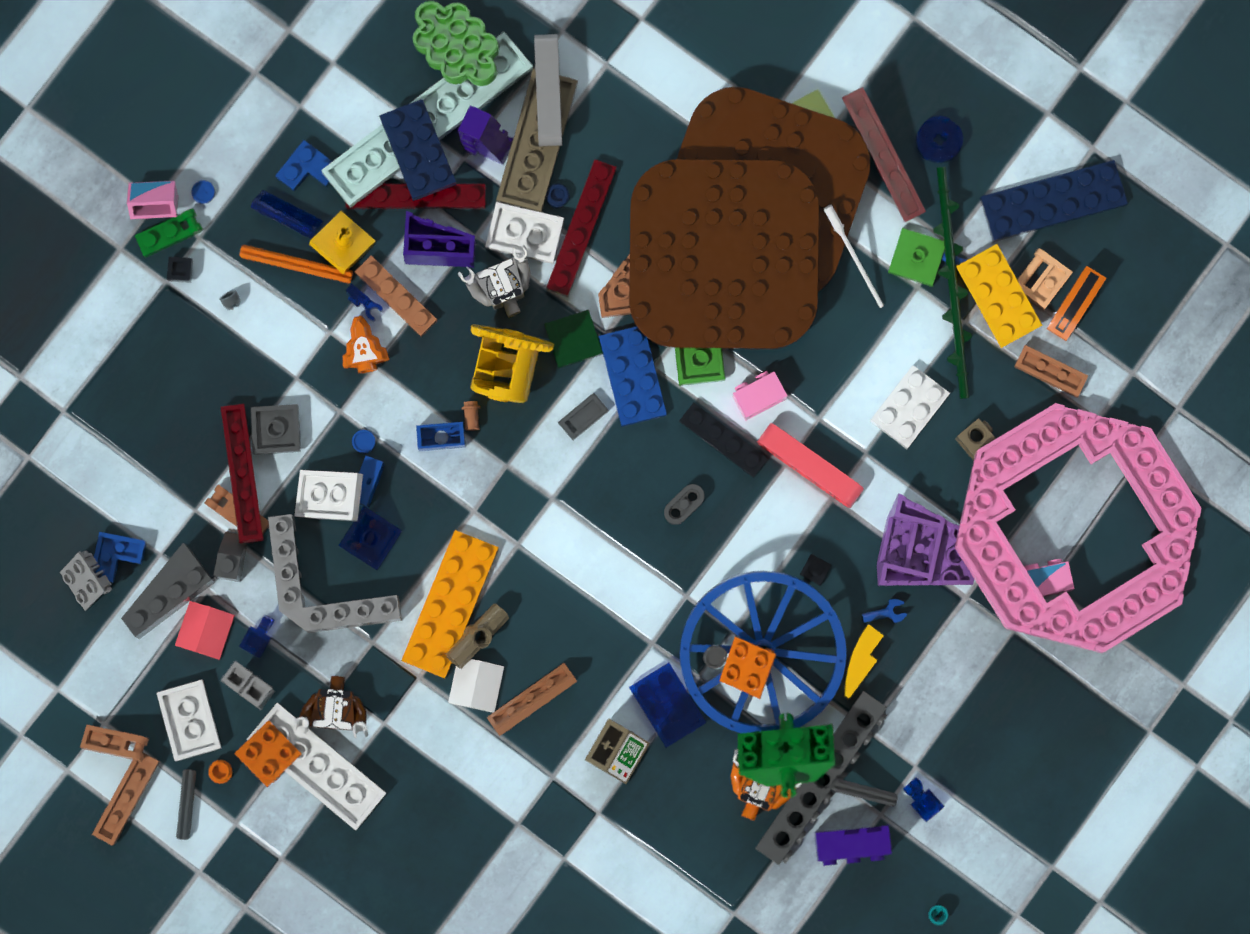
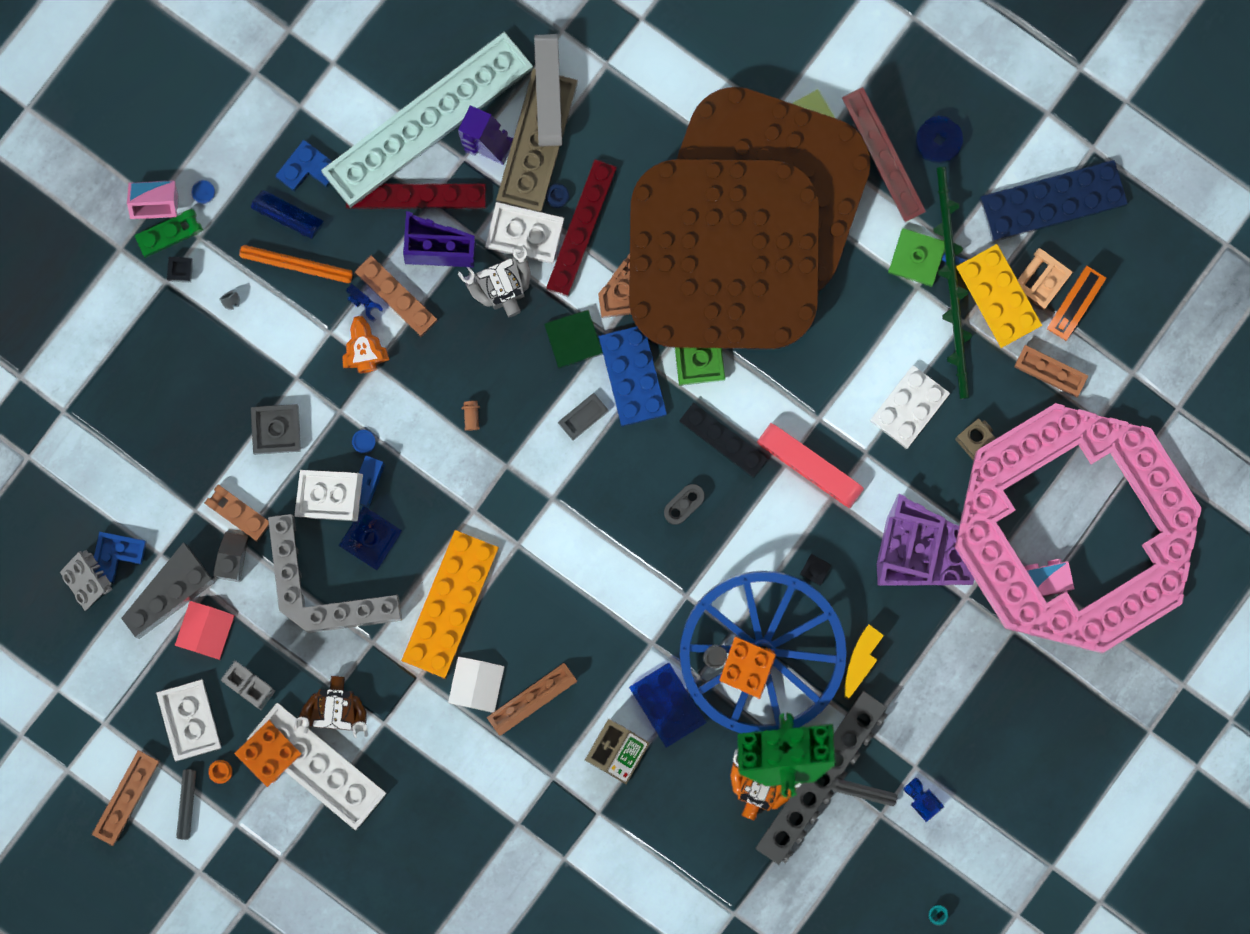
nougat plate [80,725,149,762] -> none
dark red plate [221,404,263,543] -> none
clear blue plate [239,615,275,658] -> none
yellow tile [309,211,375,275] -> none
dark blue plate [379,99,456,201] -> none
bright green plate [413,1,499,86] -> none
blue piece [416,422,466,451] -> none
dark tan piece [446,603,509,669] -> none
yellow piece [470,324,554,403] -> none
bright pink brick [732,371,787,421] -> none
dark purple wedge [814,825,892,866] -> none
white piece [824,205,884,308] -> none
blue bar [862,599,907,623] -> none

